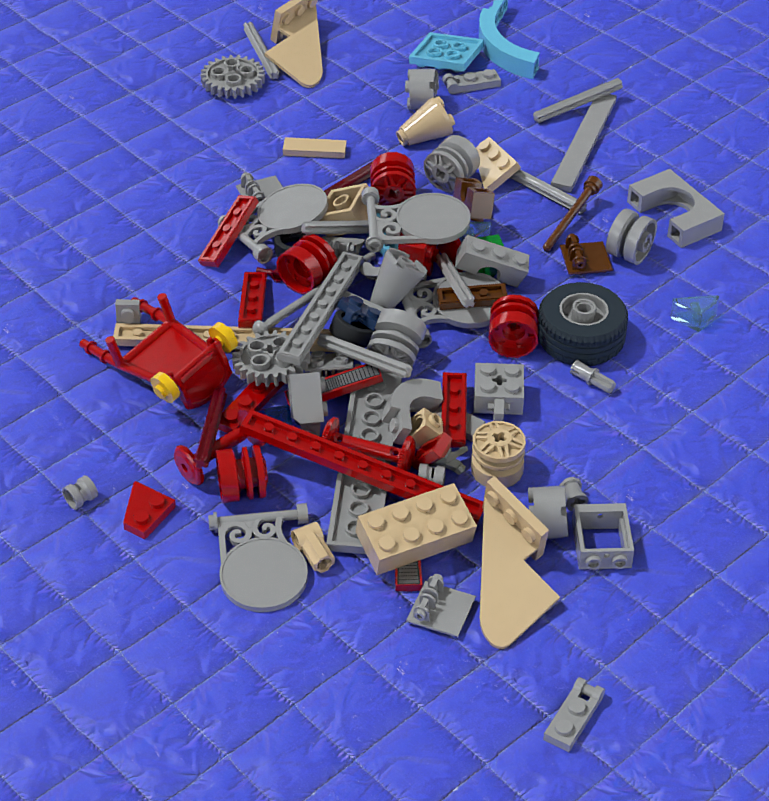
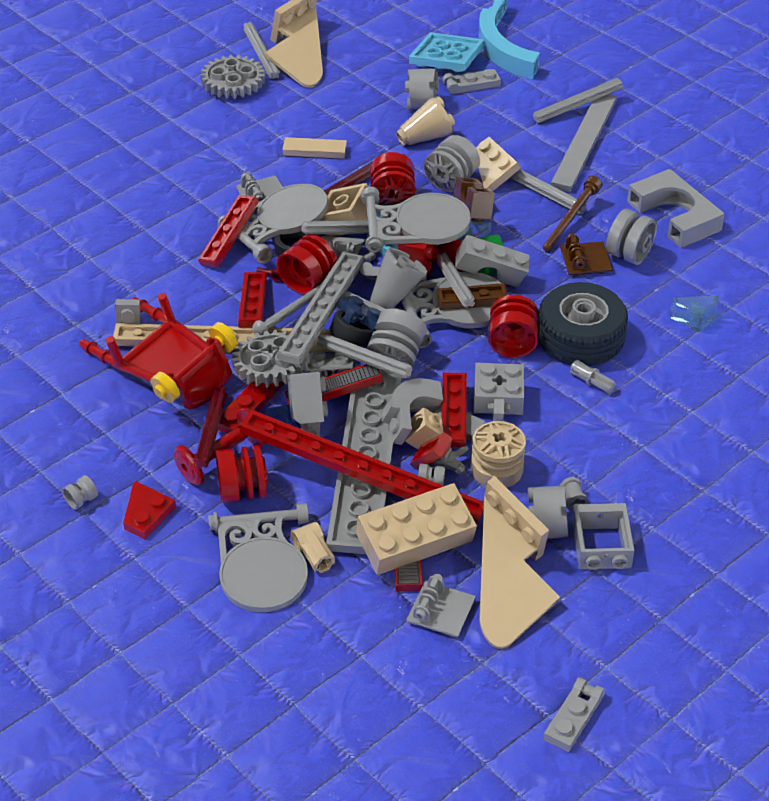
red hose [322,417,416,472] -> none

